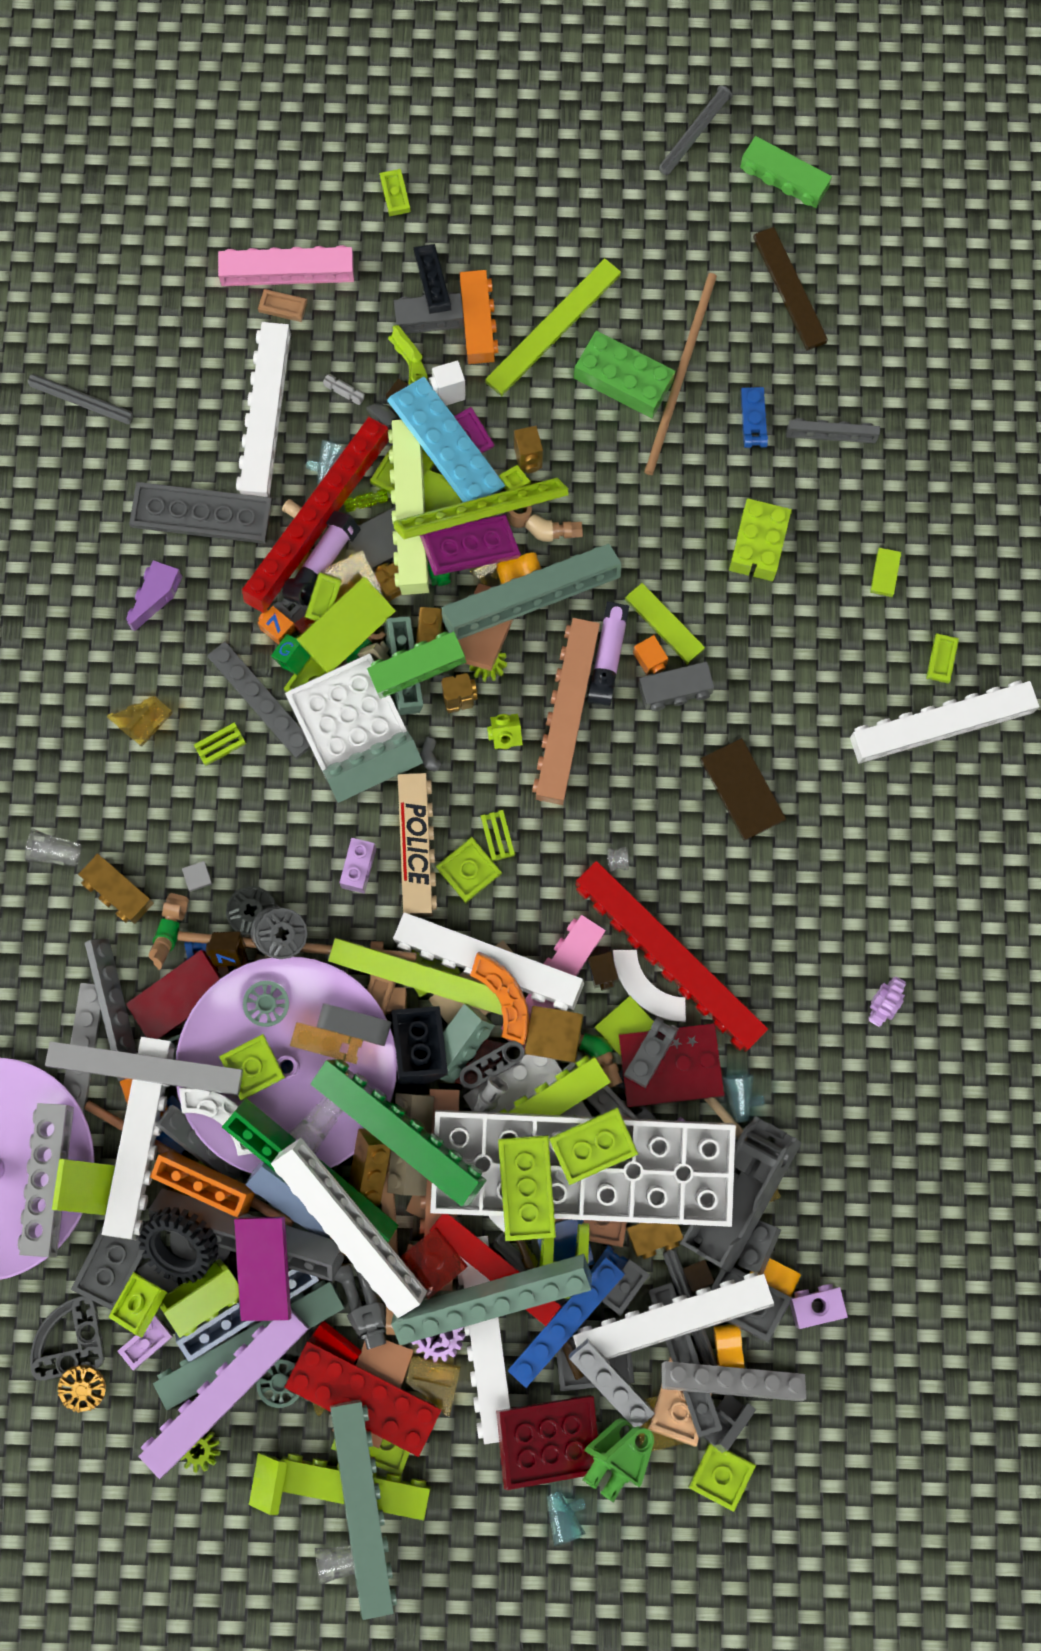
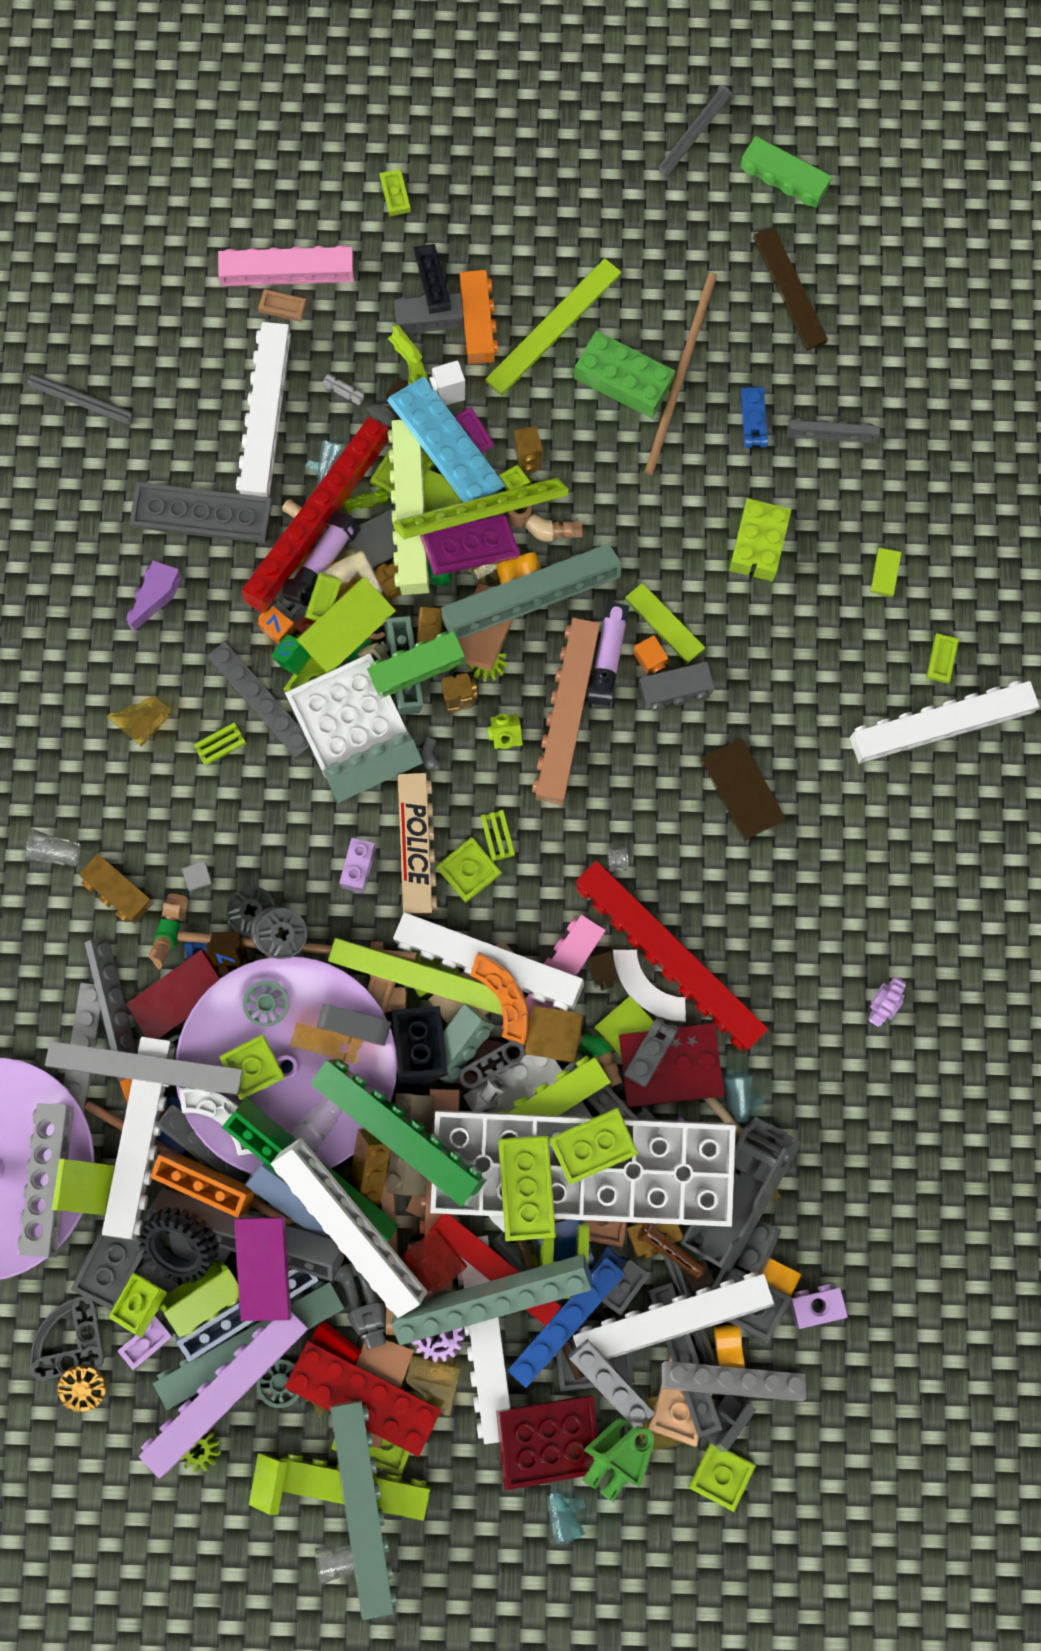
none -> reddish brown pin [637,1223,706,1279]

